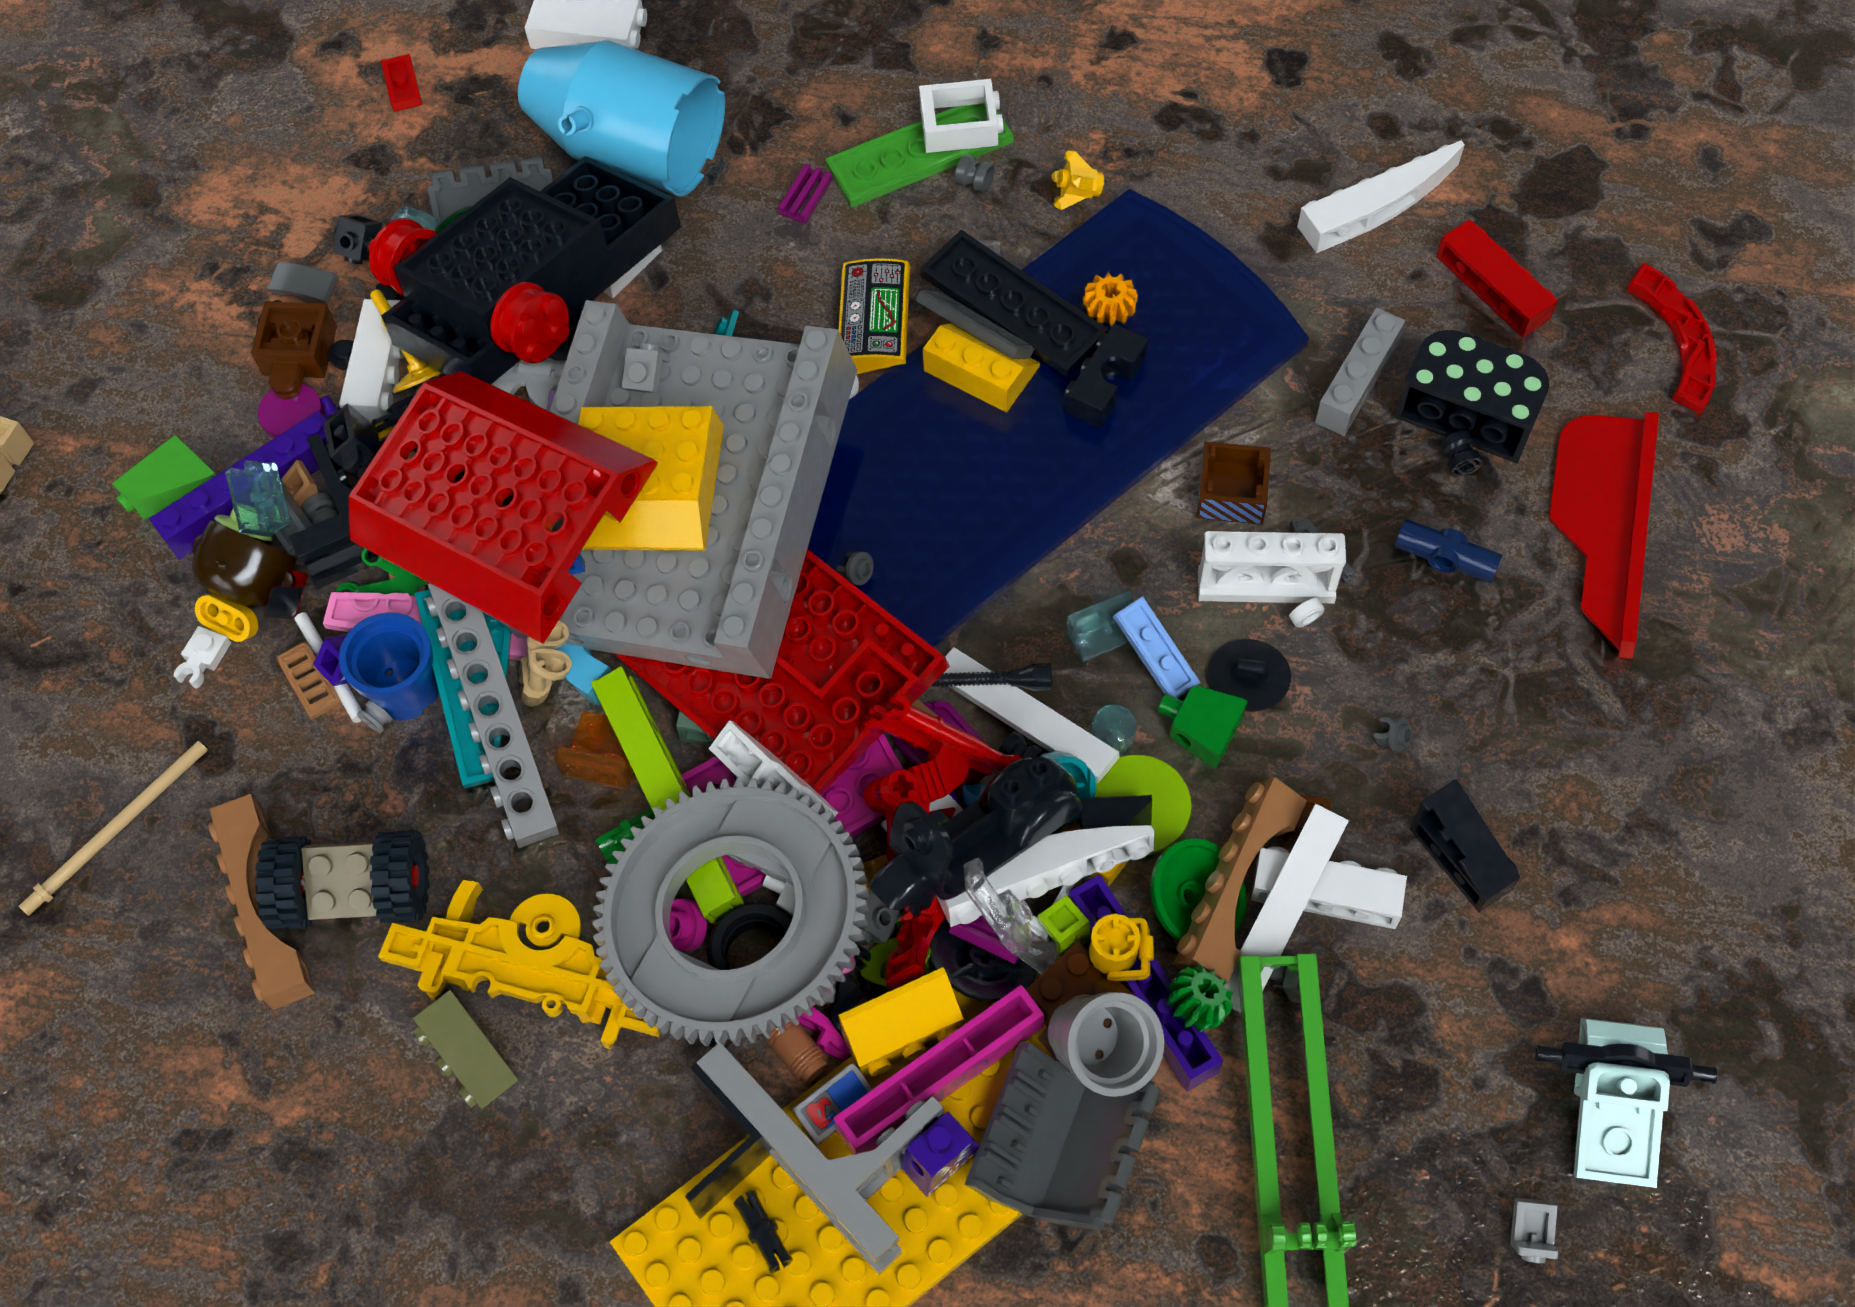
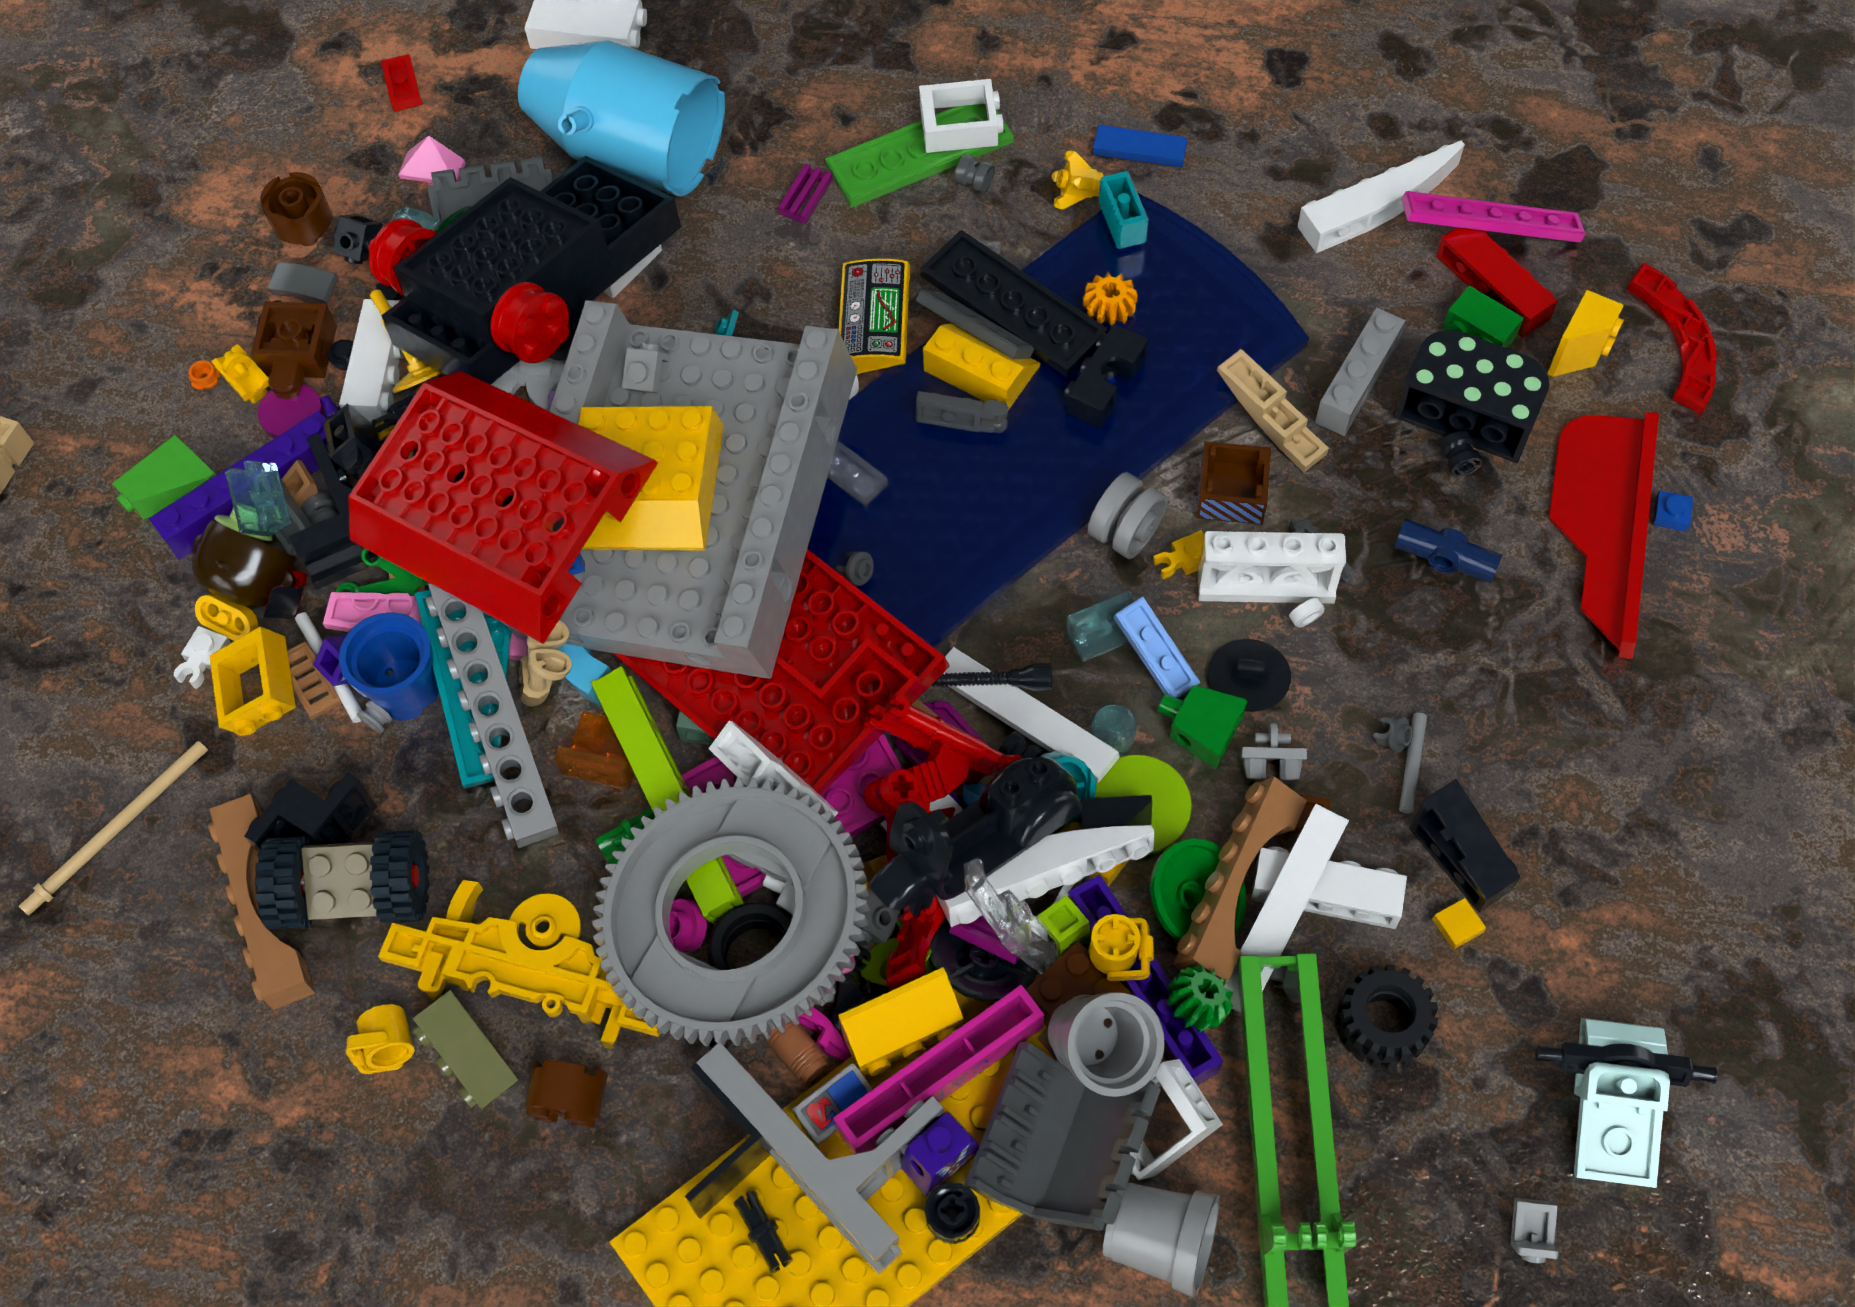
none -> orange plate [188,360,220,390]
none -> yellow window [209,626,296,736]
none -> yellow hips [211,344,270,404]
none -> black bracket [244,772,377,852]
none -> reddish brown brick [260,172,333,246]
none -> yellow piece [345,1004,414,1074]
none -> bright pink slope [398,136,466,183]
none -> reddish brown brick [524,1060,608,1129]
none -> clear plate [827,441,888,506]
none -> dark grey hinge [916,391,1009,434]
none -> black wheel [925,1182,980,1244]
none -> light grey wheel [1087,472,1168,560]
none -> blue tile [1093,125,1188,167]
none -> teal brick [1098,171,1149,249]
none -> light grey piece [1103,1183,1220,1298]
none -> white window [1129,1059,1223,1181]
none -> yellow plate [1153,530,1205,580]
none -> tan slope [1217,349,1329,473]
none -> light grey hips [1239,723,1307,780]
none -> black tyre [1336,964,1439,1069]
none -> light grey bar [1399,713,1427,814]
none -> dark pink tile [1401,191,1586,243]
none -> yellow tile [1432,898,1486,950]
none -> green brick [1442,285,1524,348]
none -> yellow slope [1547,290,1624,377]
none -> blue plate [1652,490,1693,532]

